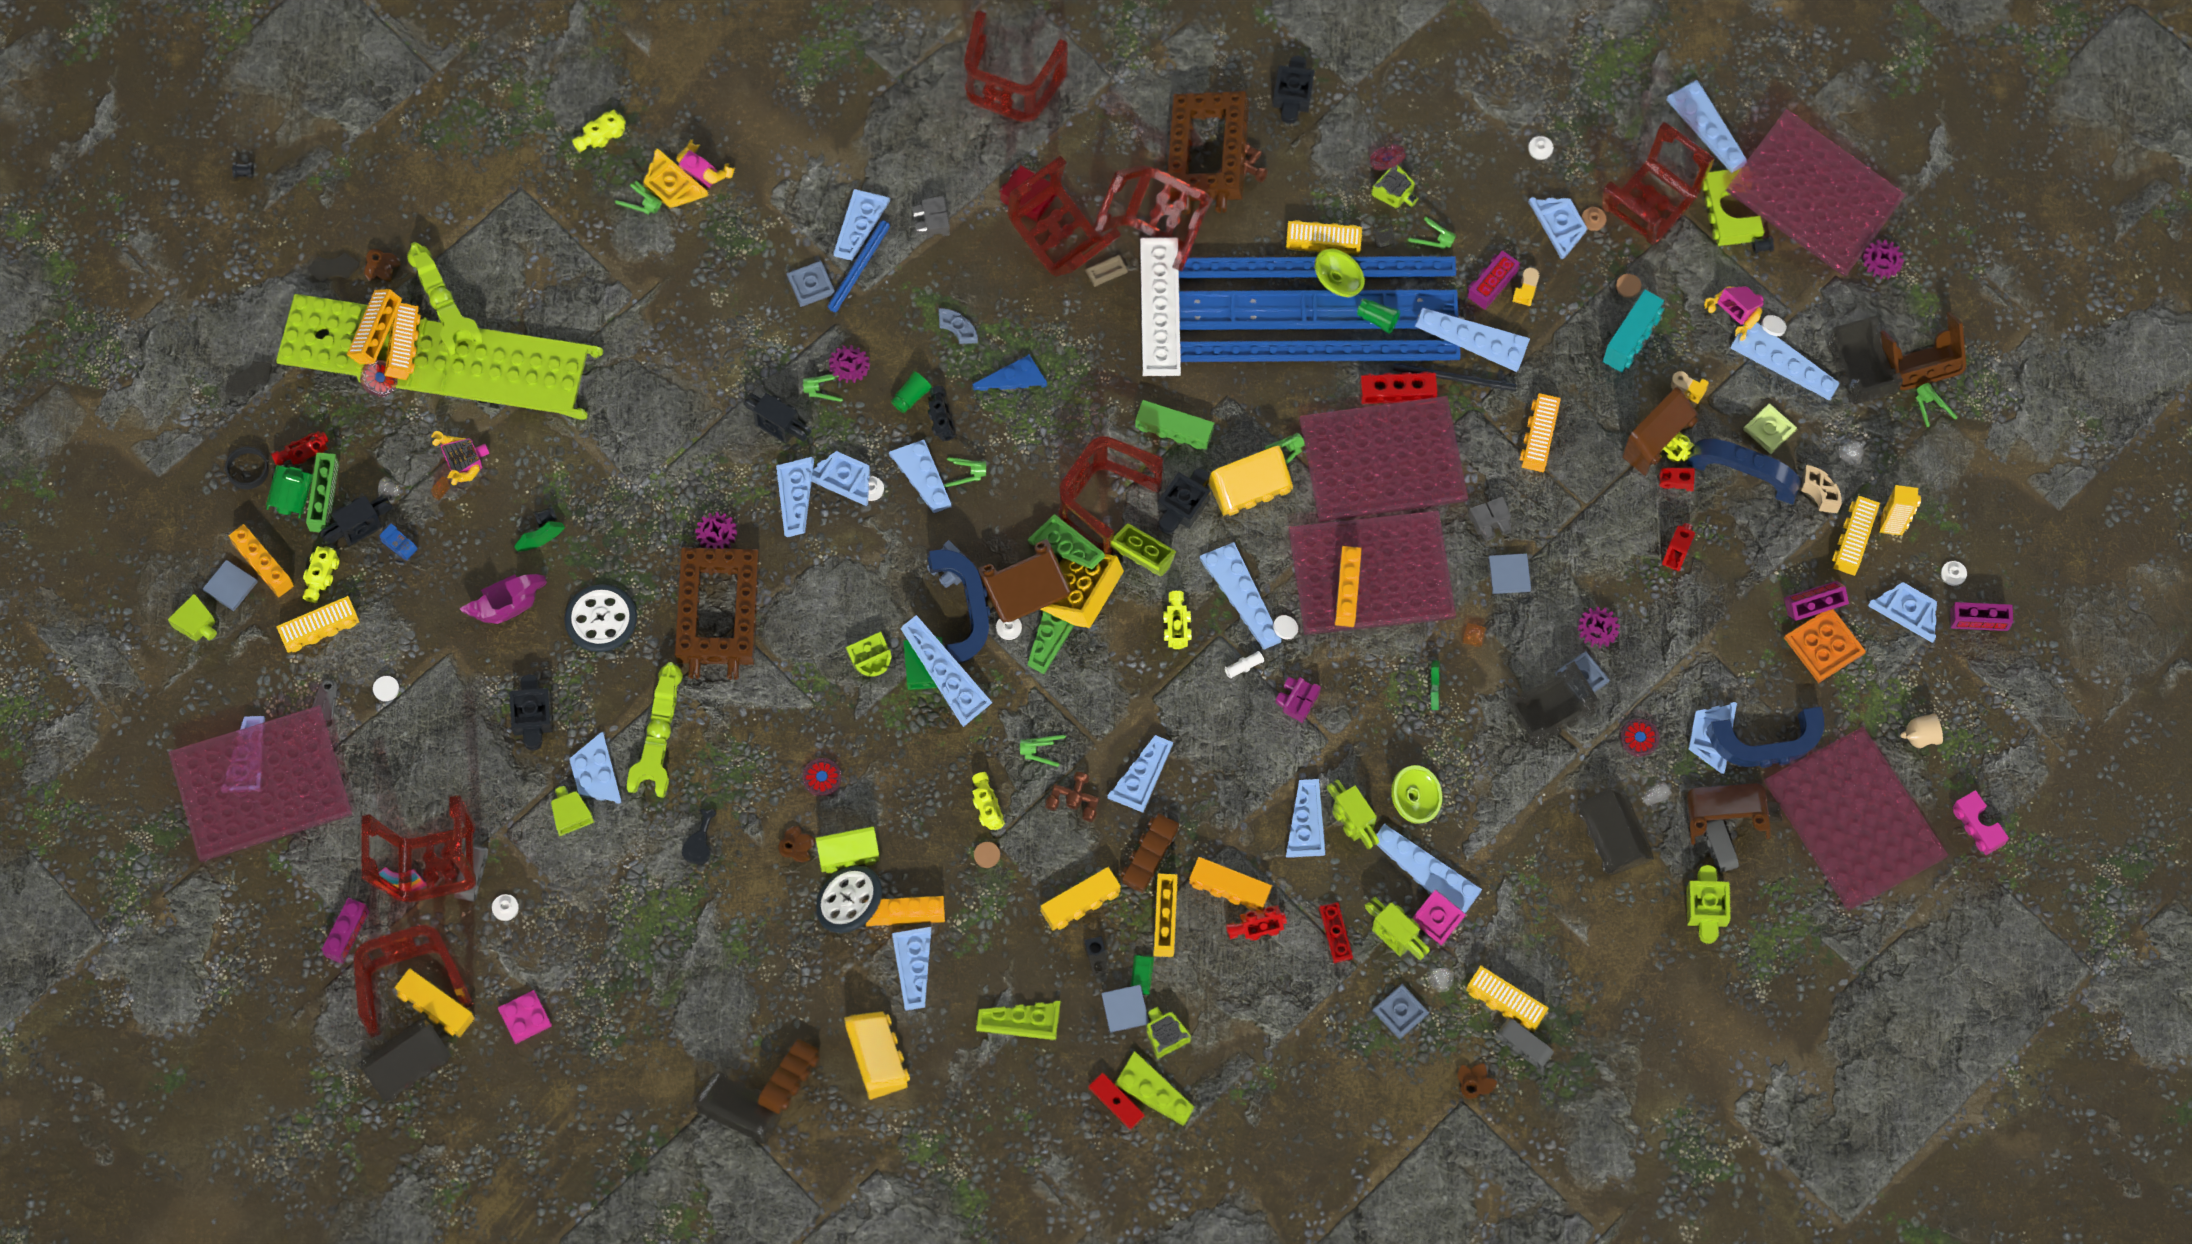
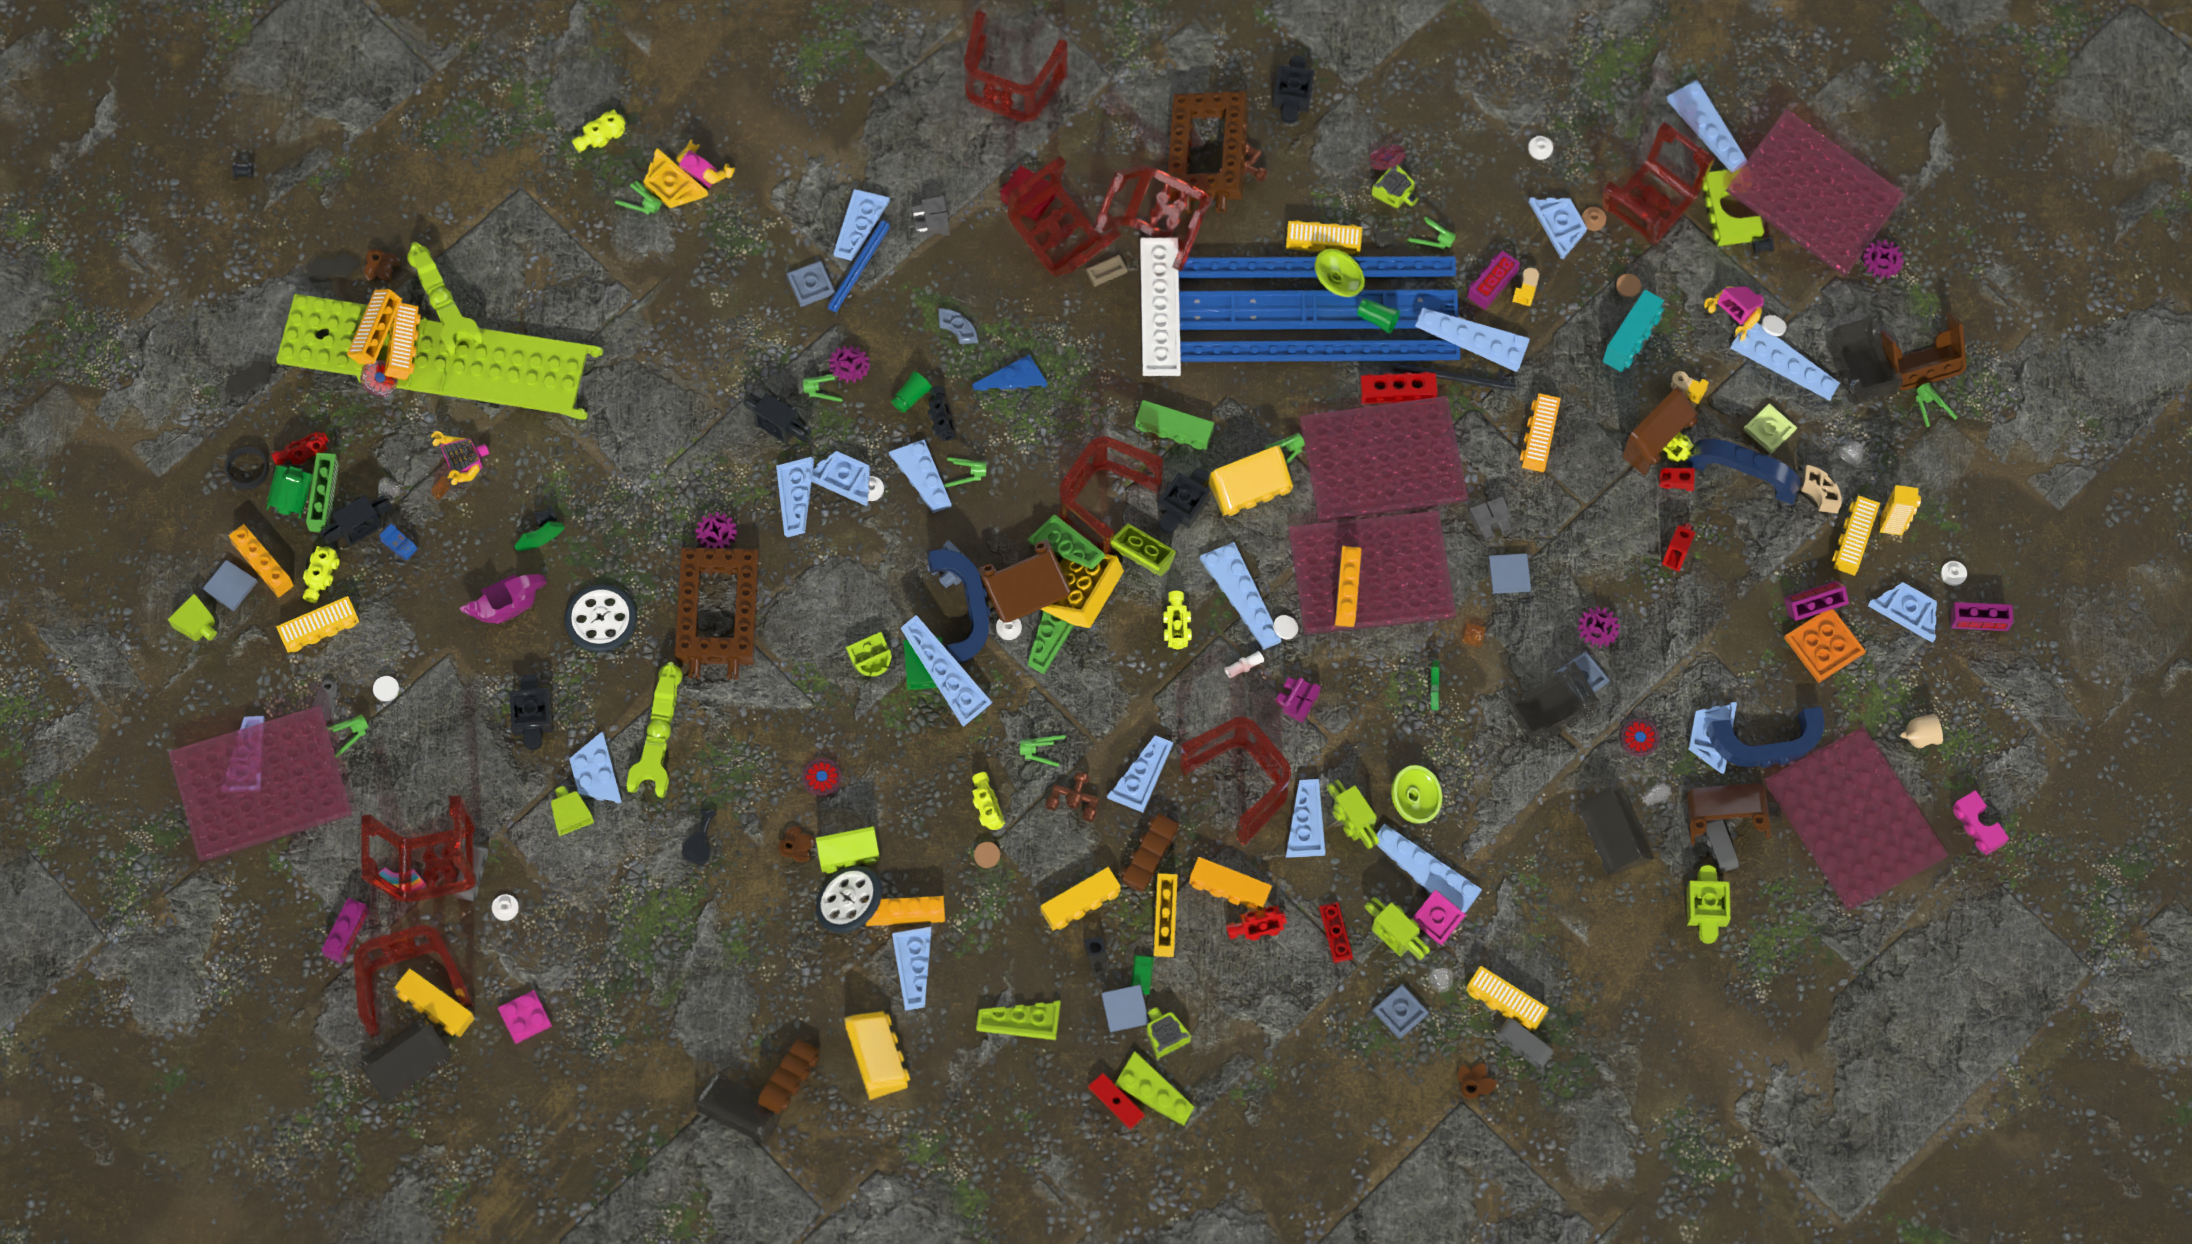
none -> bright green plant [324,714,369,758]
none -> clear red windscreen [1180,717,1291,845]

